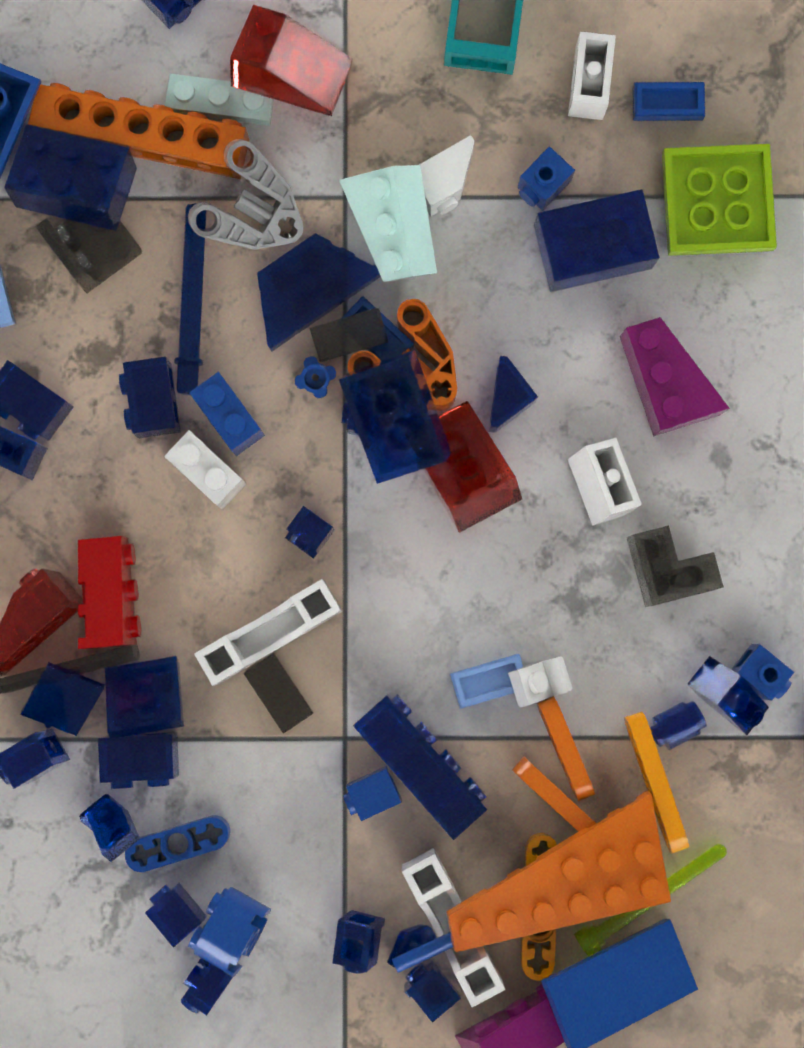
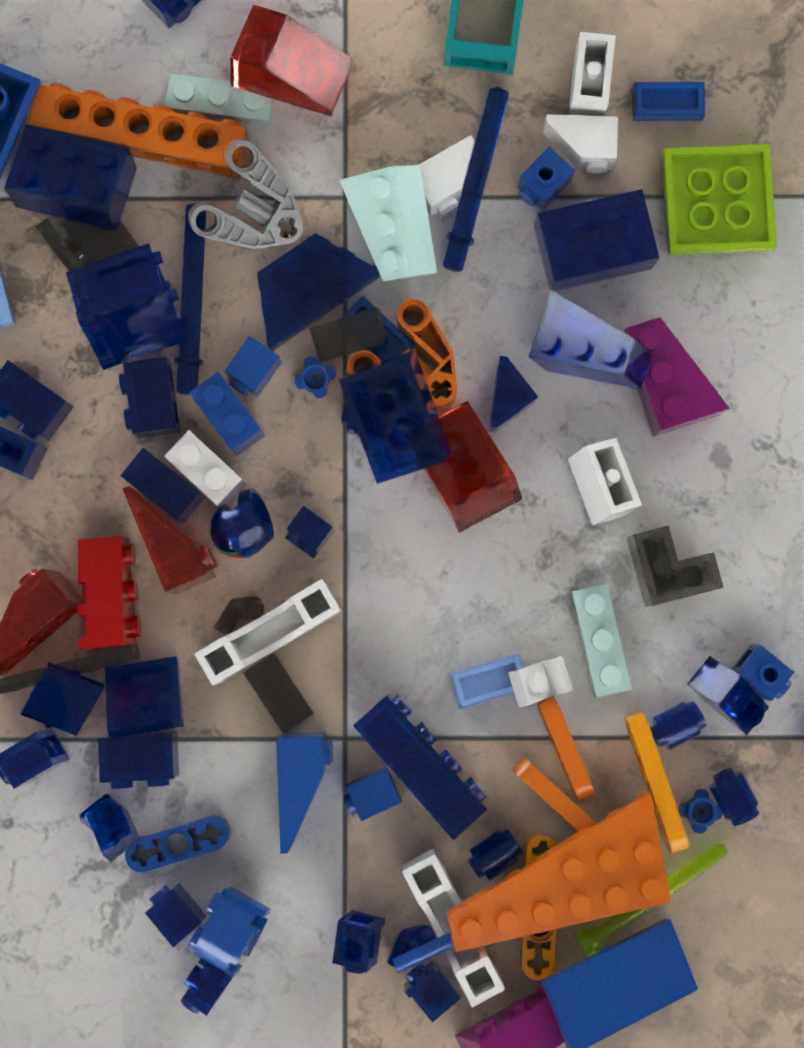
none -> clear blue container [66,243,189,370]
none -> clear blue brick [120,448,206,524]
none -> clear red slope [122,486,218,594]
none -> clear blue helmet [210,488,274,559]
none -> clear smoke arm [214,595,265,635]
none -> blue brick [225,336,282,397]
none -> blue slope [276,732,333,854]
none -> clear blue axle [443,87,509,272]
none -> clear blue brick [467,828,524,881]
none -> clear blue wedge [528,290,652,389]
none -> white slope [543,114,618,174]
none -> light aqua plate [571,584,632,698]
none -> blue plate [678,789,723,833]
none -> clear blue brick [709,768,759,826]

